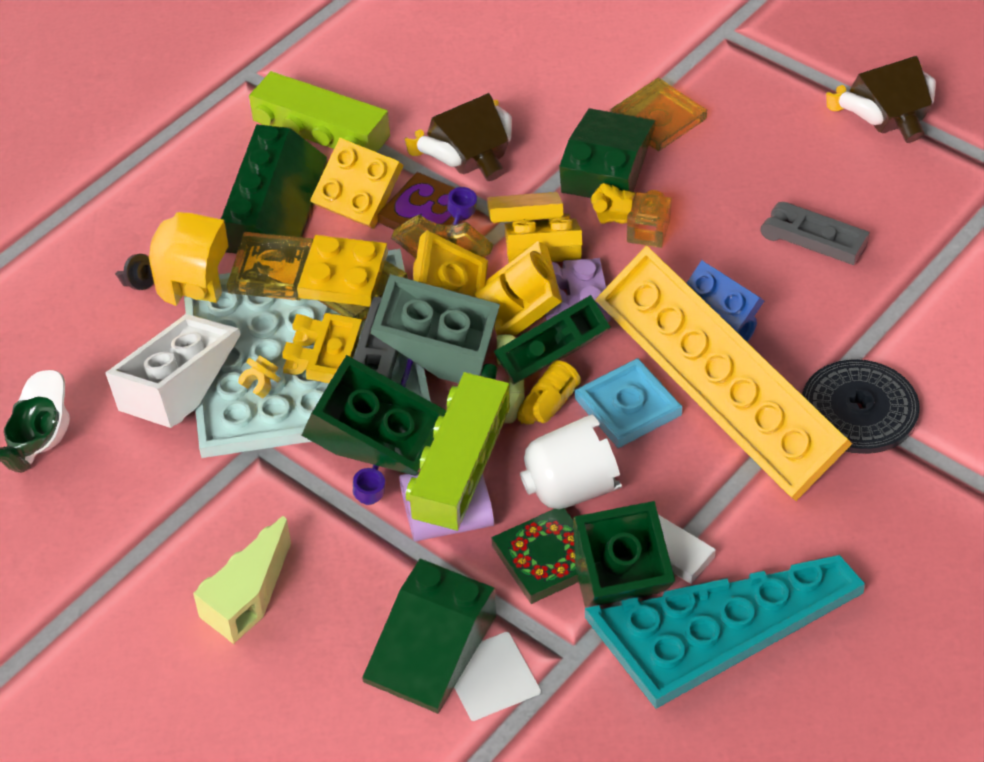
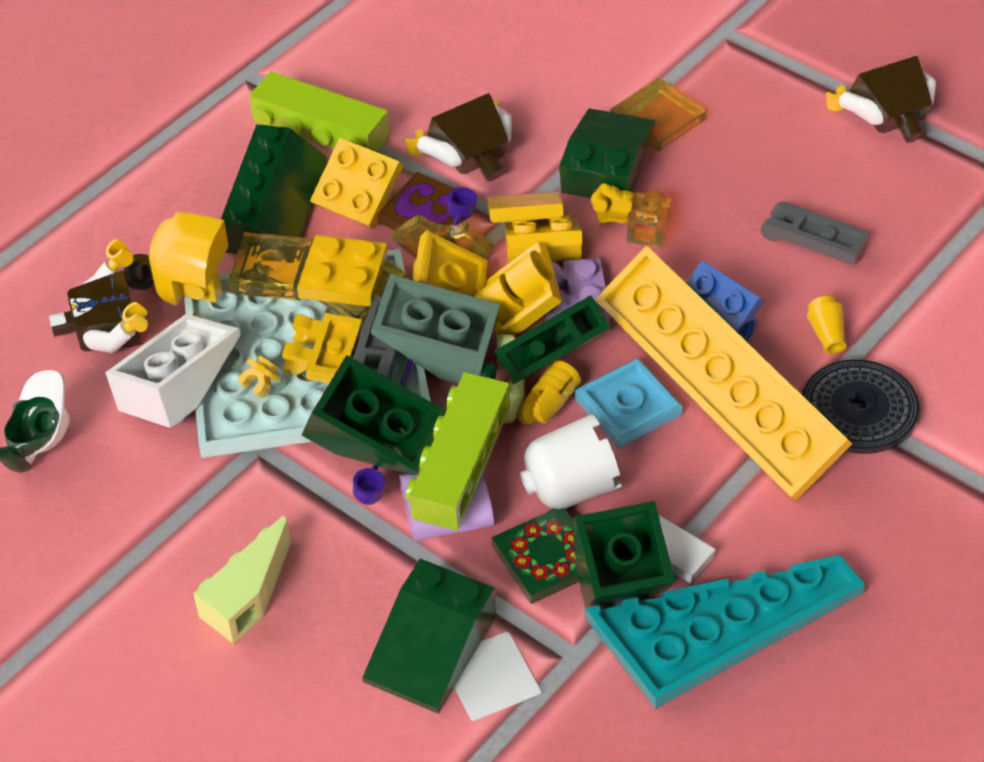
none -> torso [49,239,148,353]
none -> yellow cone [806,296,847,354]

